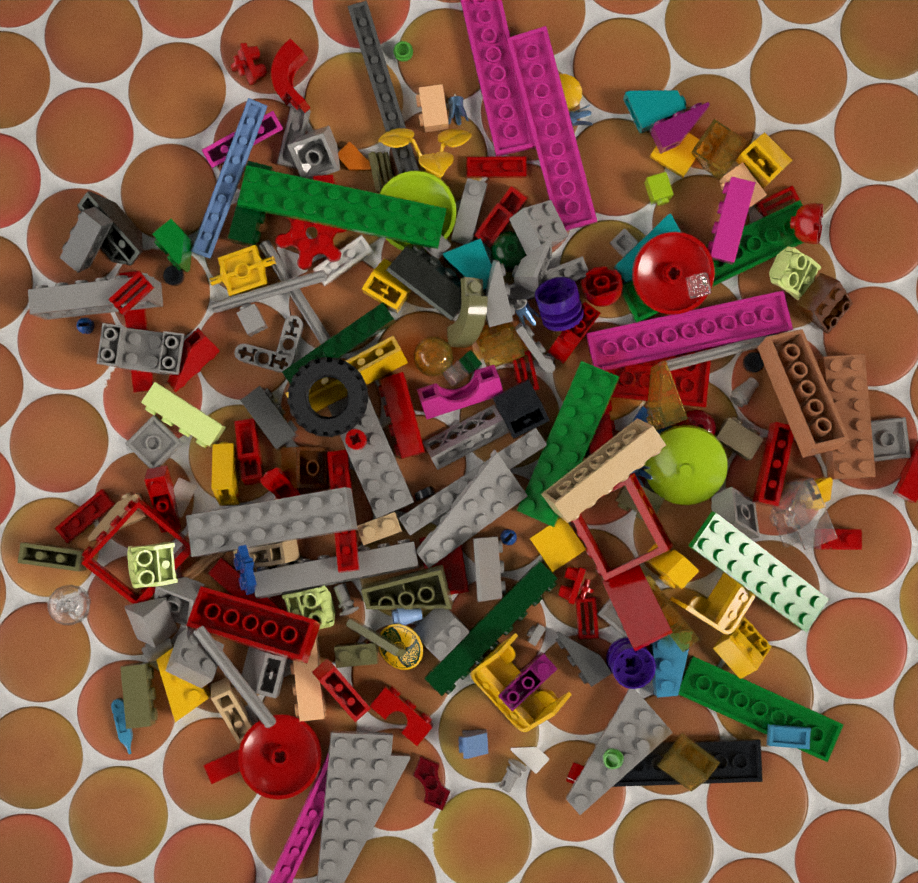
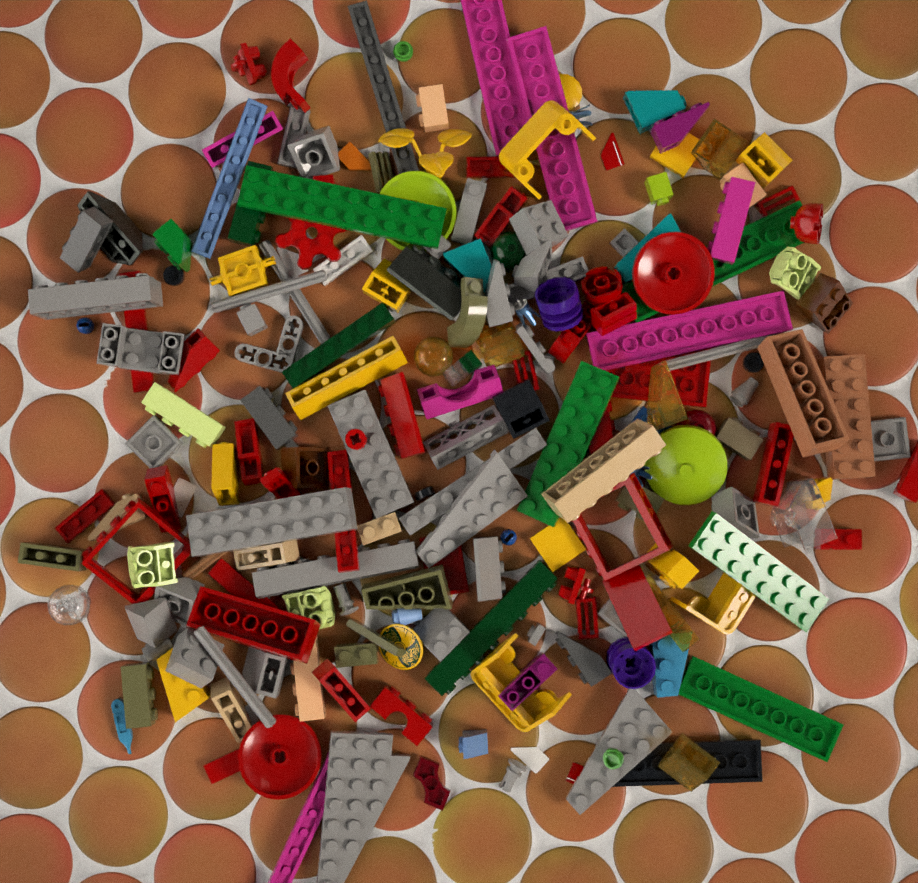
red tile [108,271,154,315] -> none
blue plate [234,545,257,595] -> none
black tyre [287,357,368,437] -> none
flat silver piece [448,94,469,126] -> none
clear tile [686,272,711,299] -> none
yellow slope [713,616,772,679] -> none
dark azure tile [766,724,811,749] -> none
none -> yellow windscreen [499,100,596,199]
none -> red brick [591,292,637,336]
none -> red sticker [601,132,625,171]

